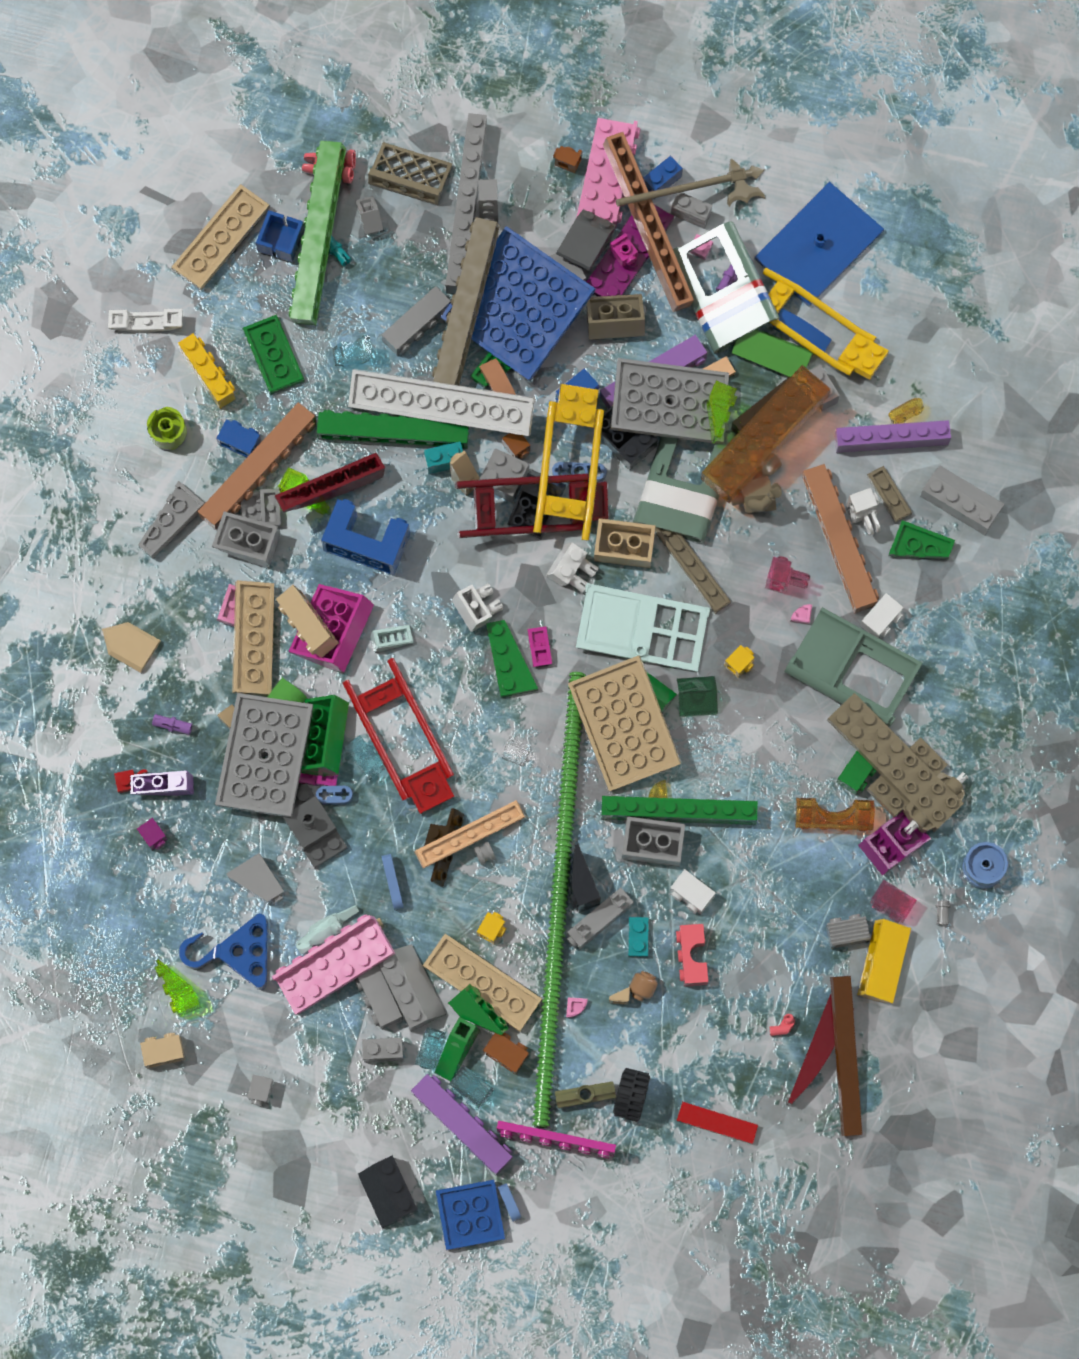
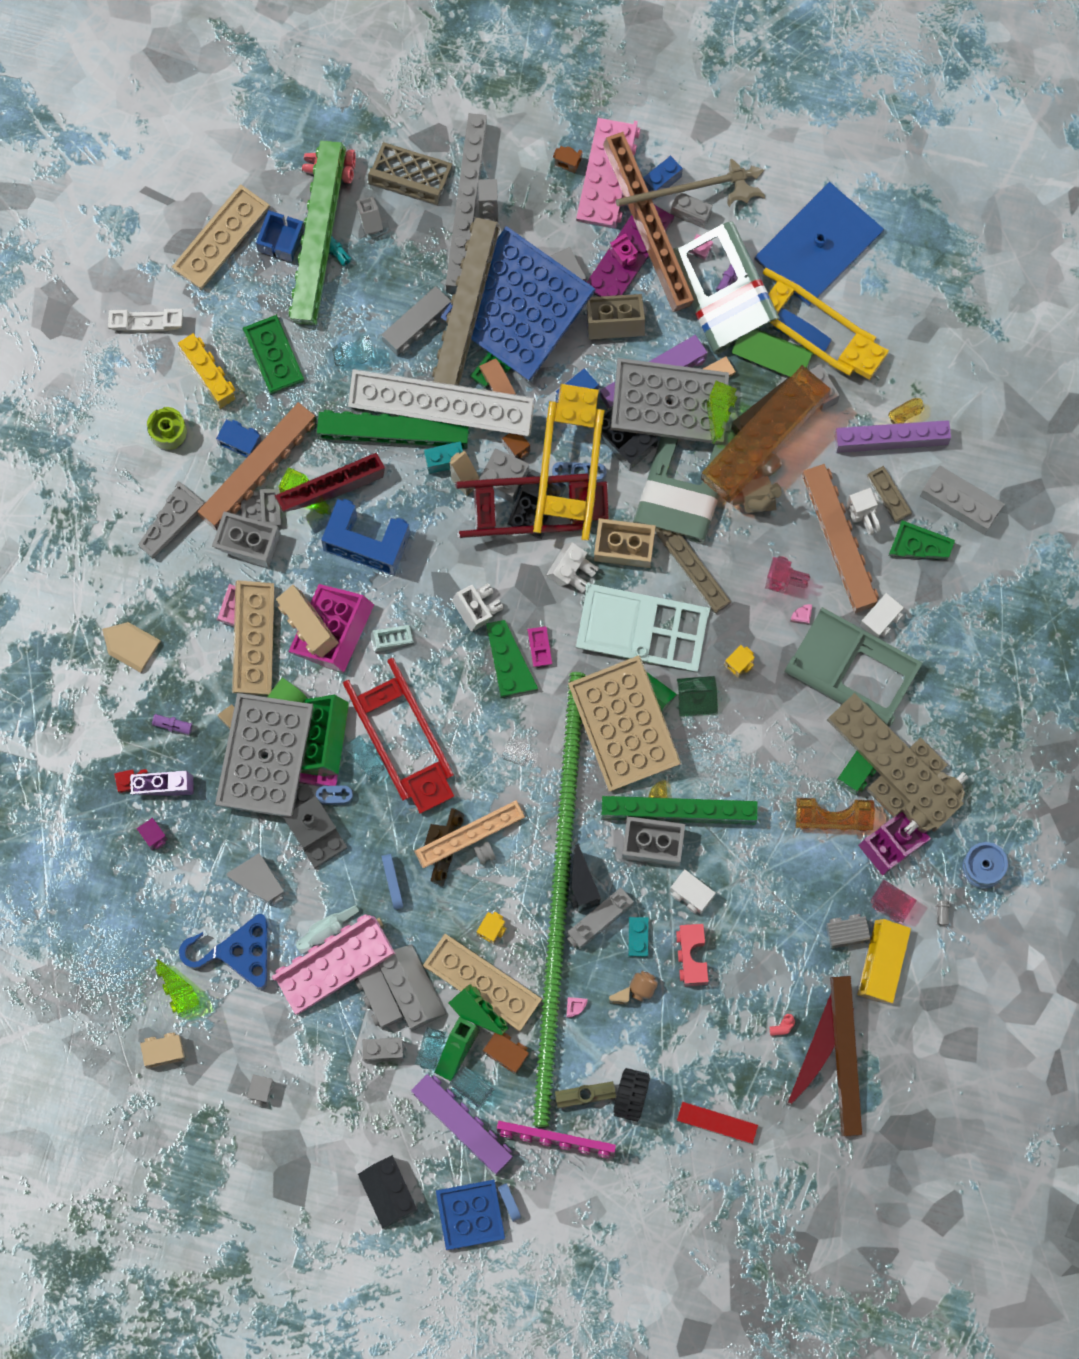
dark grey slope [556,209,616,270] -> none

